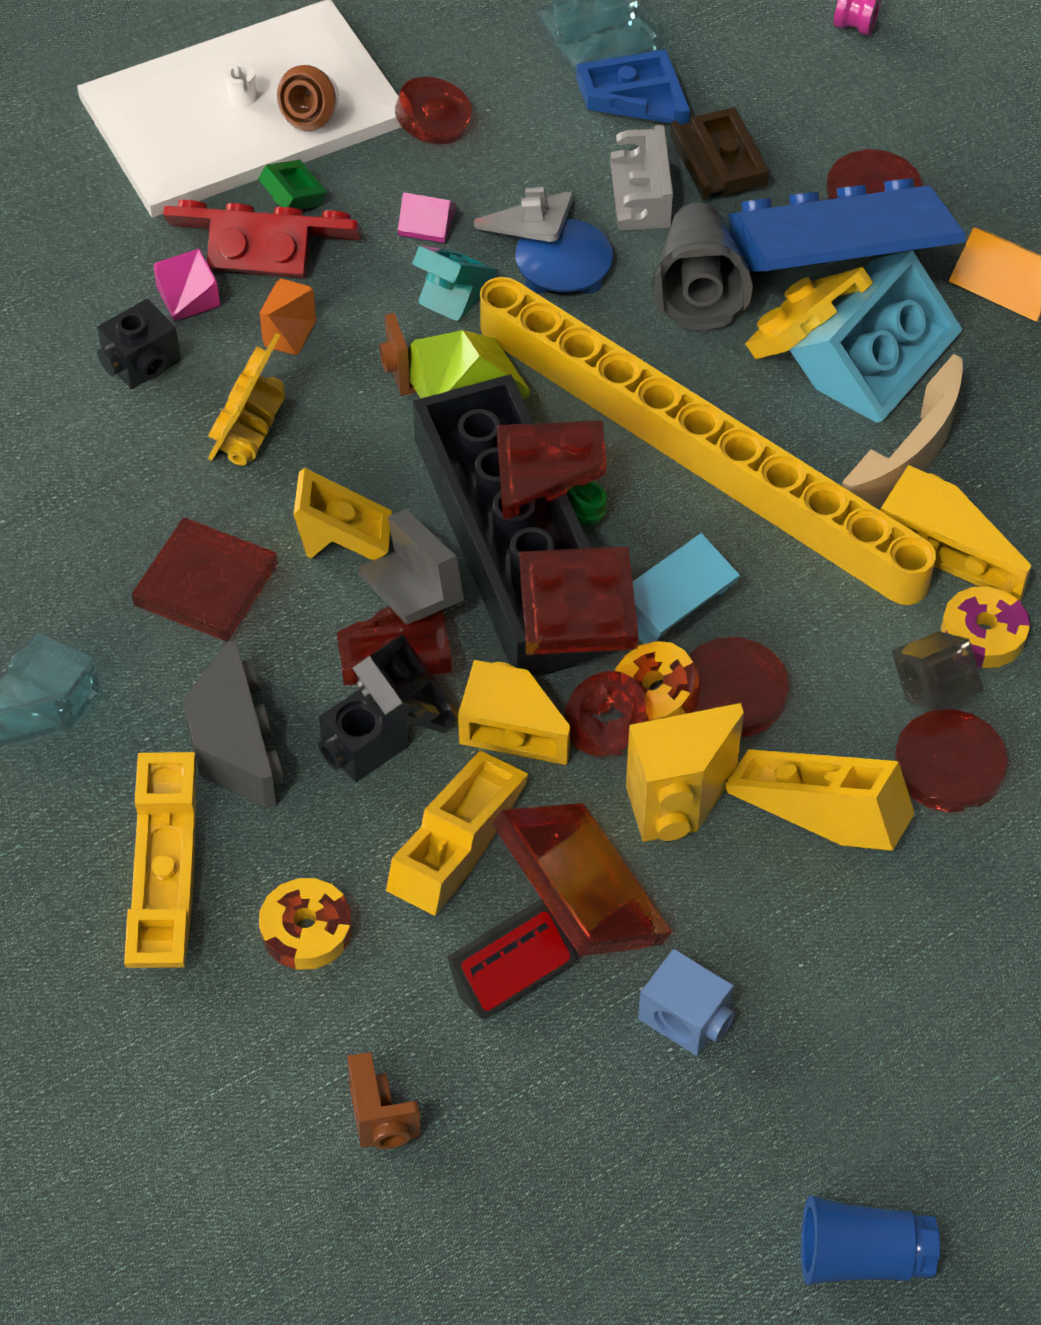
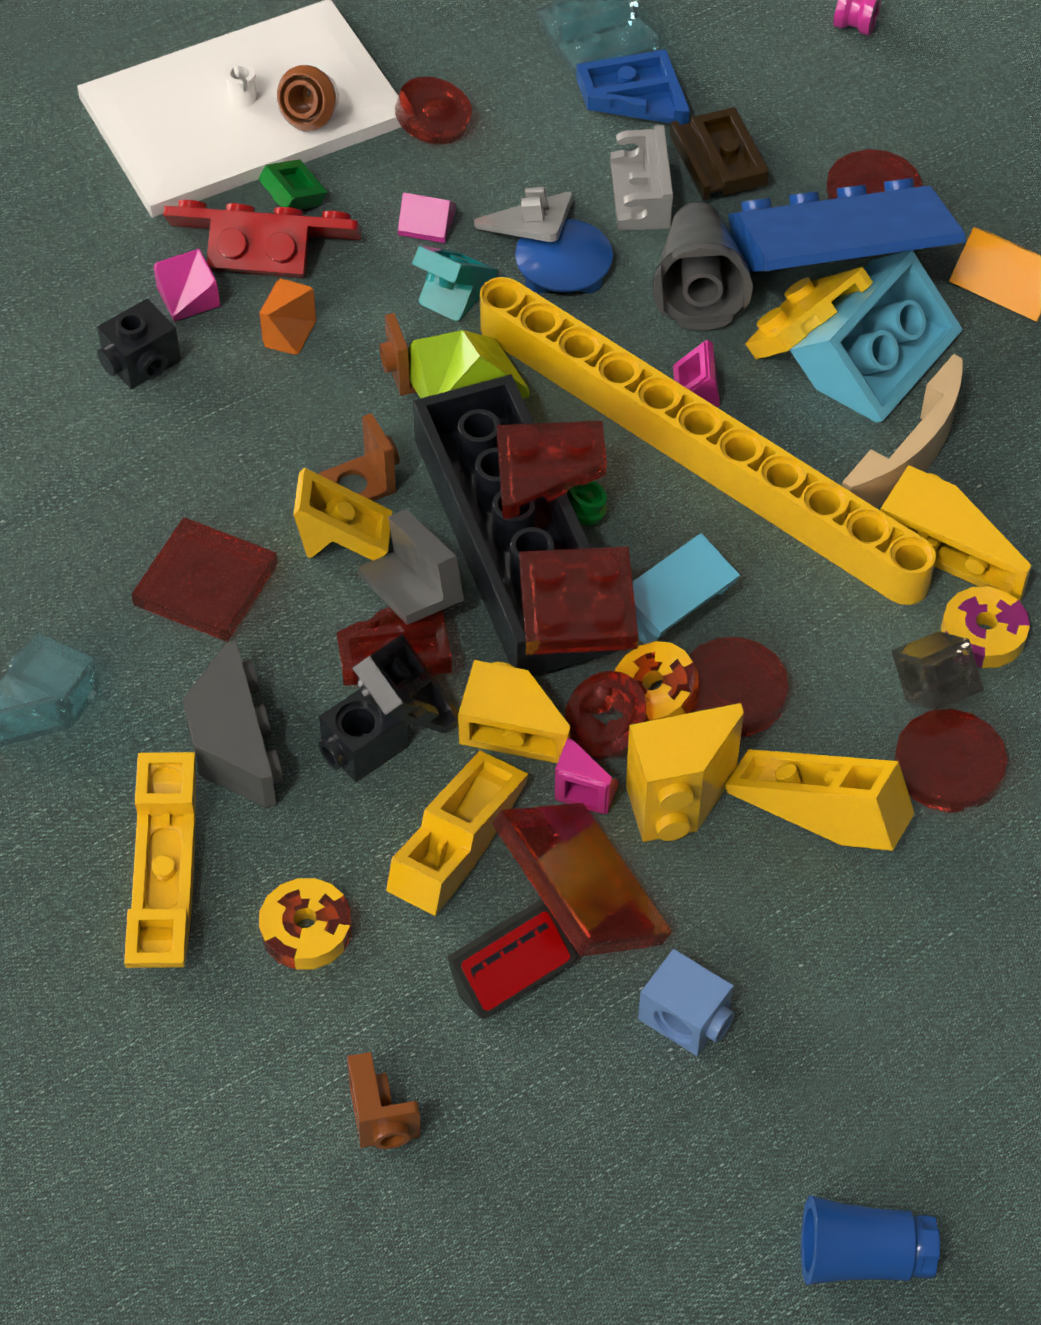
yellow hinge [207,333,286,466] -> none
none -> dark orange bracket [319,413,400,501]
none -> dark pink slope [555,738,619,814]
none -> dark pink slope [673,340,720,407]

